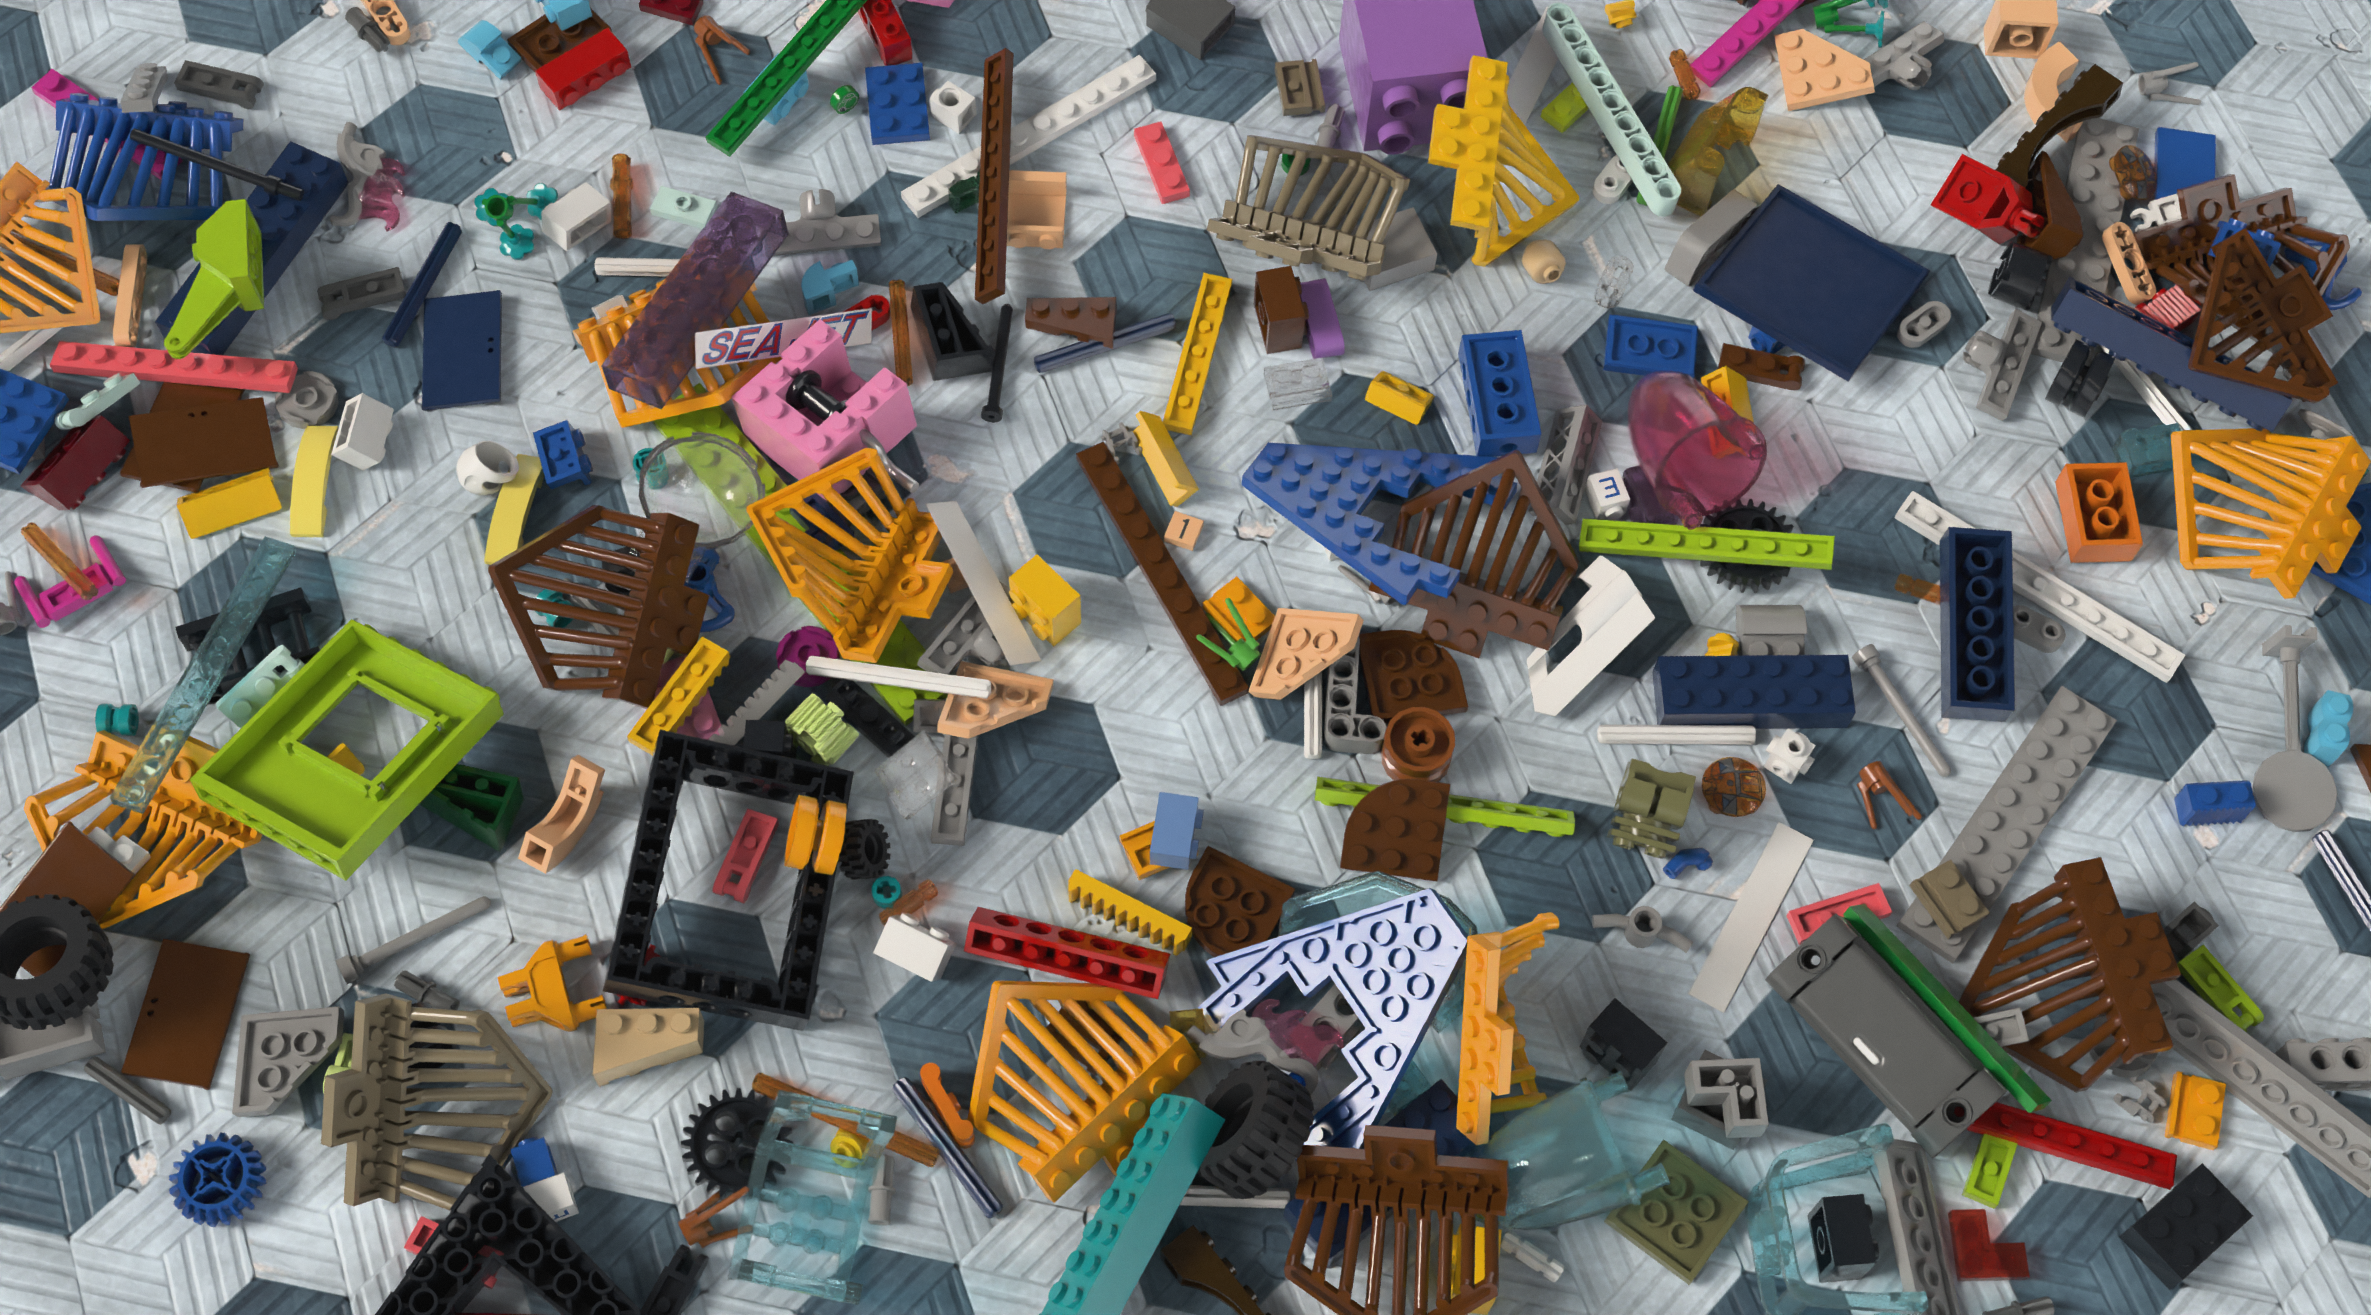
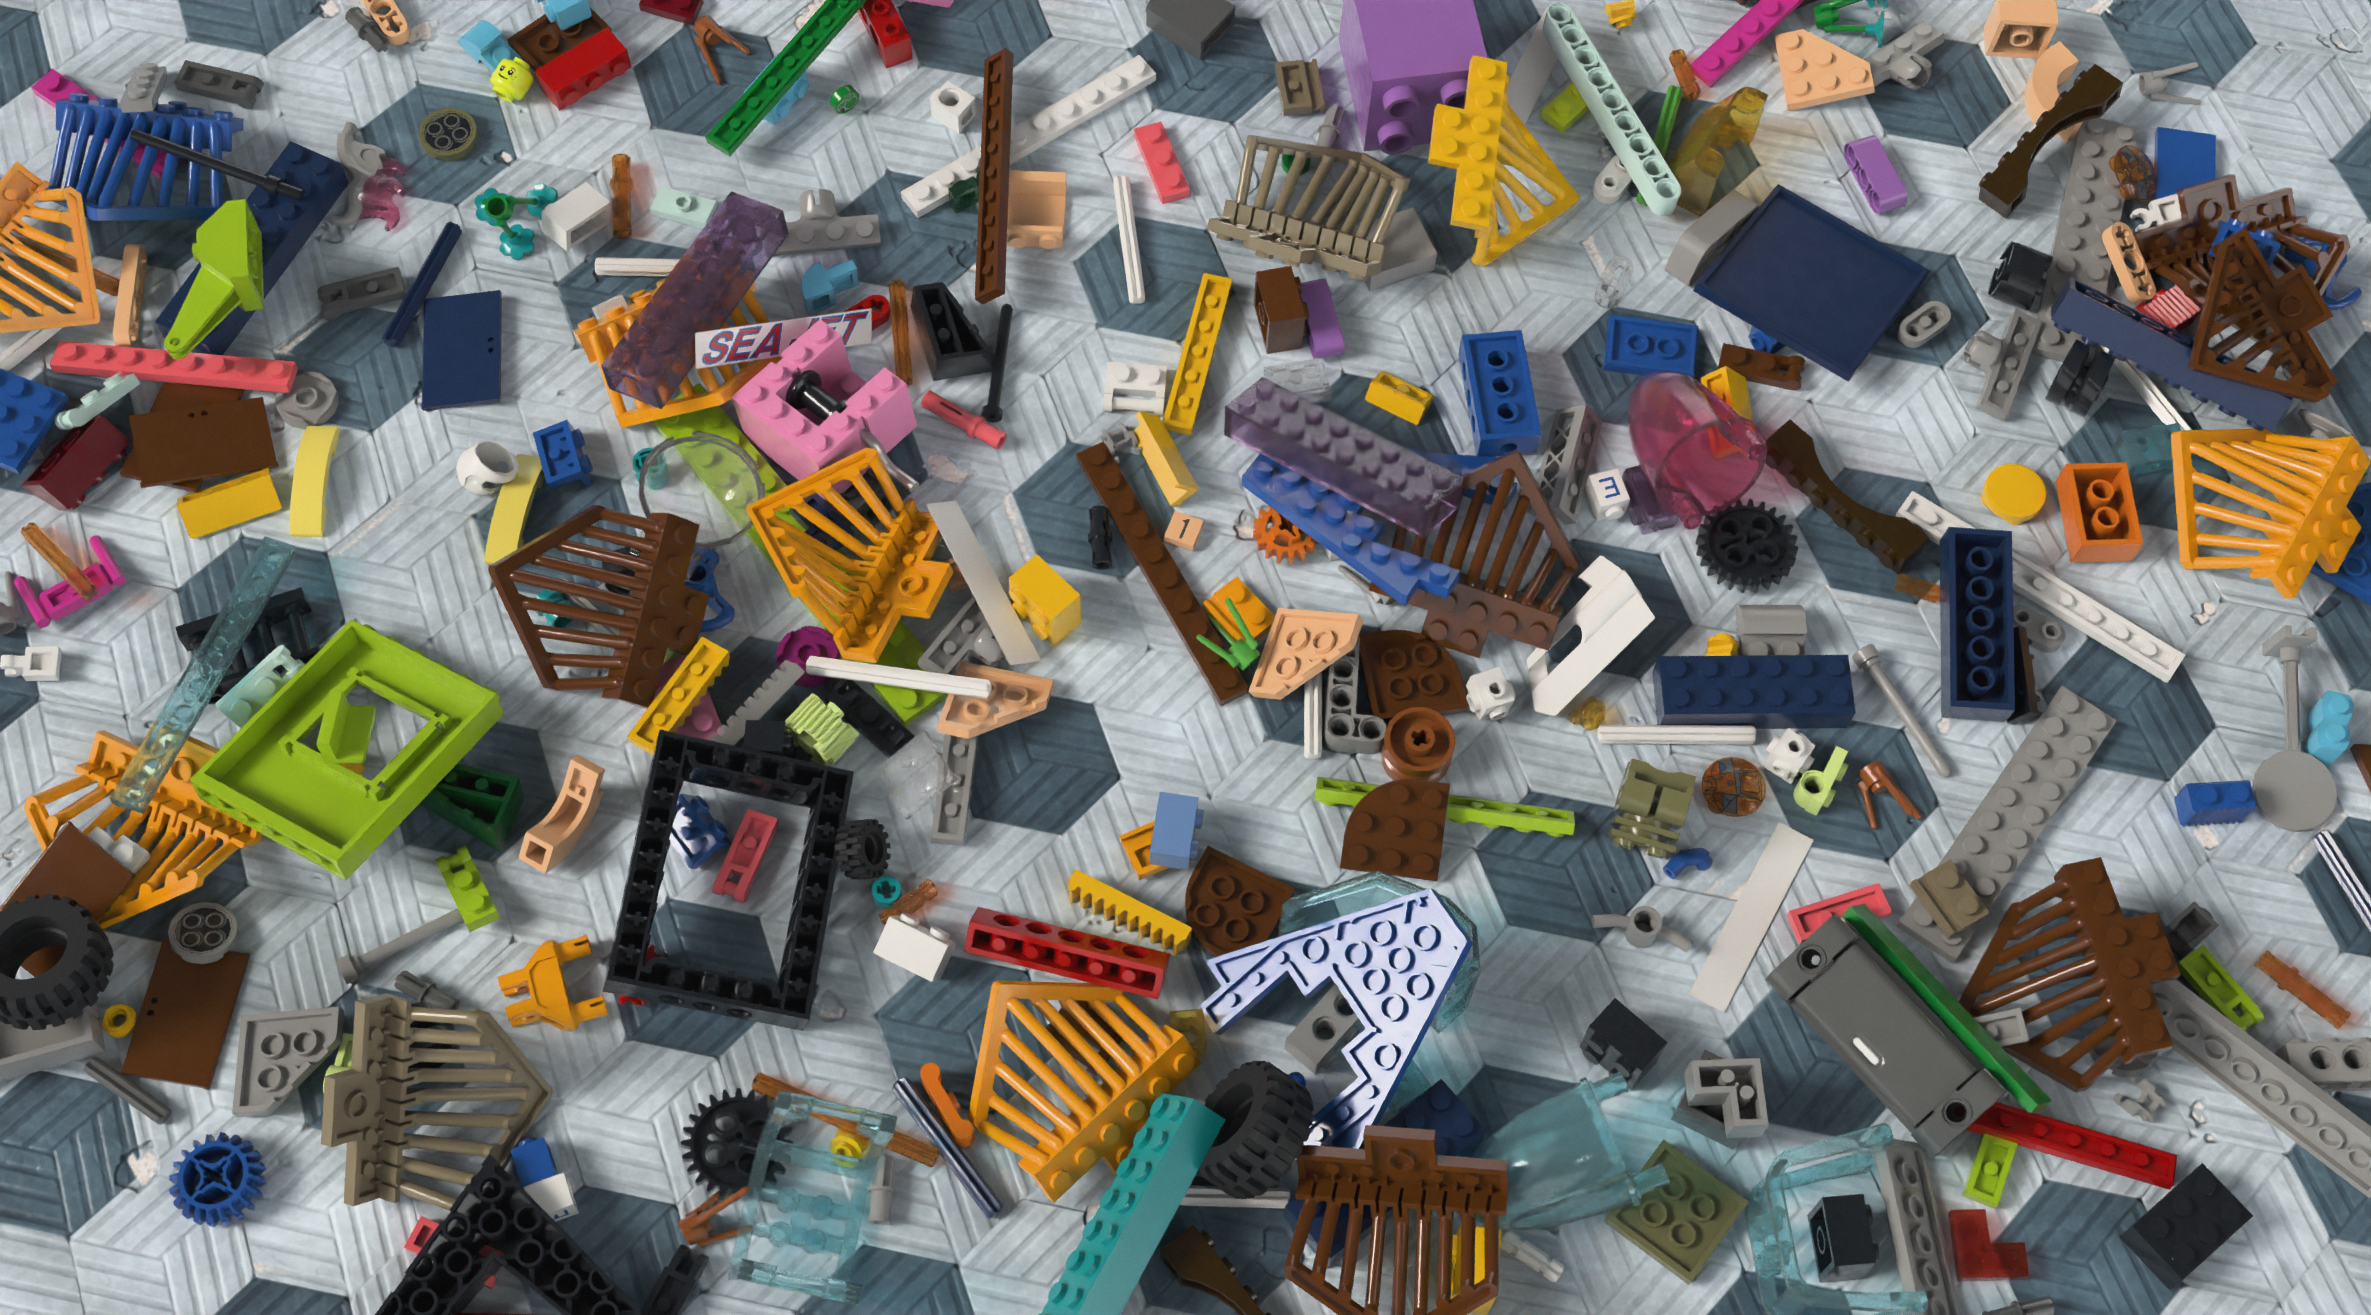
teal wheel [95,704,139,736] -> none
white brick [331,393,394,470] -> none
tan wedge [593,1008,704,1087] -> none
light orange wheel [785,795,847,875] -> none
blue plate [865,63,930,145] -> none
flat silver plate [913,699,946,733] -> none
reddish brown wing [1025,297,1117,349] -> none
dark blue axle [1034,313,1176,373] -> none
piece [1186,999,1344,1096] -> none
light orange plate [1456,912,1559,1145] -> none
tan head [1522,240,1566,284] -> none
lime plate [1579,518,1835,570] -> none
red plate [1931,154,2044,245] -> none
reddish brown wedge [2017,151,2084,259] -> none
light orange plate [2164,1071,2226,1150] -> none
none -> white plate [0,646,62,681]
none -> yellow plate [102,1004,138,1038]
none -> tile [168,902,239,964]
none -> lime panel [316,690,377,763]
none -> tile [418,108,479,161]
none -> lime plate [435,845,500,933]
none -> neon yellow head [490,57,534,103]
none -> blue bracket [669,793,732,869]
none -> coral pin [921,390,1007,450]
none -> black pin [1088,505,1113,570]
none -> white plate [1103,361,1167,415]
none -> white axle [1113,175,1145,304]
none -> clear purple brick [1224,377,1464,538]
none -> orange gear [1253,505,1319,565]
none -> white brick [1464,666,1515,721]
none -> clear yellow plate [1568,696,1606,731]
none -> dark brown arch [1759,419,1929,575]
none -> yellowish green plate [1793,746,1849,816]
none -> medium lavender beam [1844,135,1907,214]
none -> yellow tile [1981,463,2047,526]
none -> black plate [2006,626,2042,725]
none -> clear orange pin [2253,949,2351,1029]

